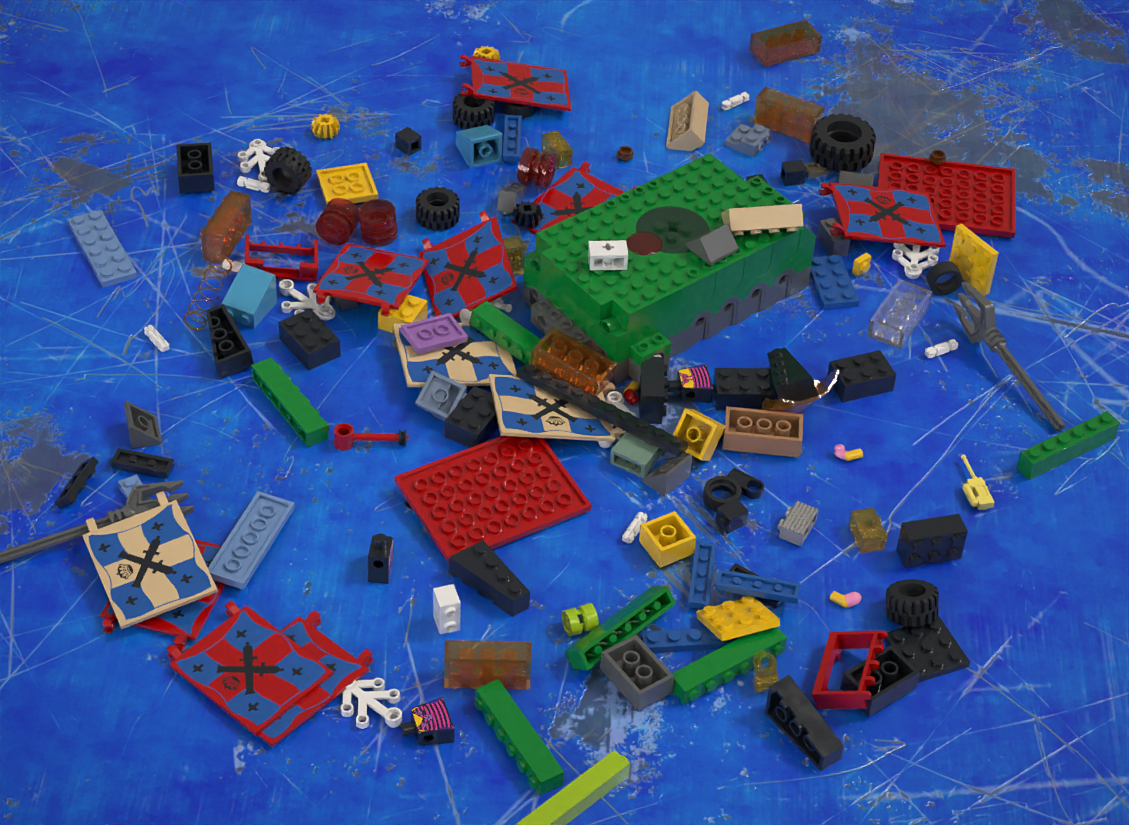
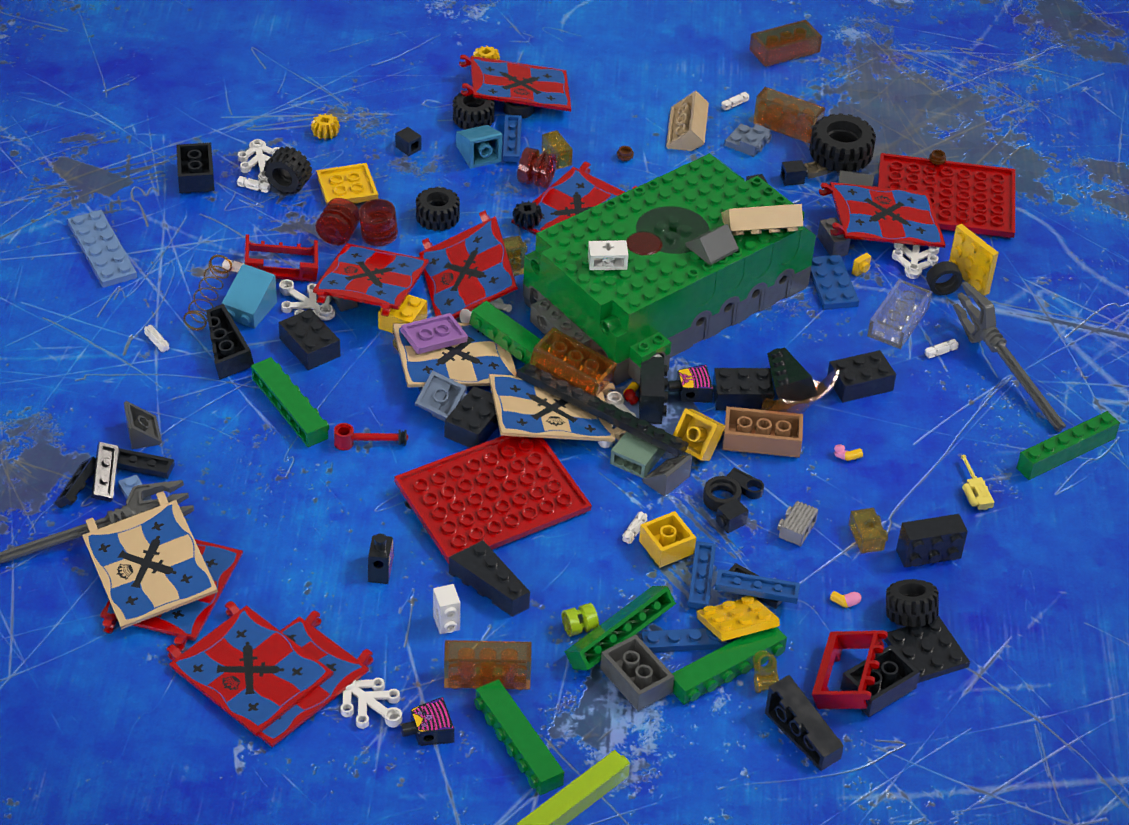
clear orange brick [200,190,252,265] -> none
medium blue plate [208,491,295,590] -> none
dark grey slope [497,182,528,215] -> none
none -> plate [91,442,119,502]

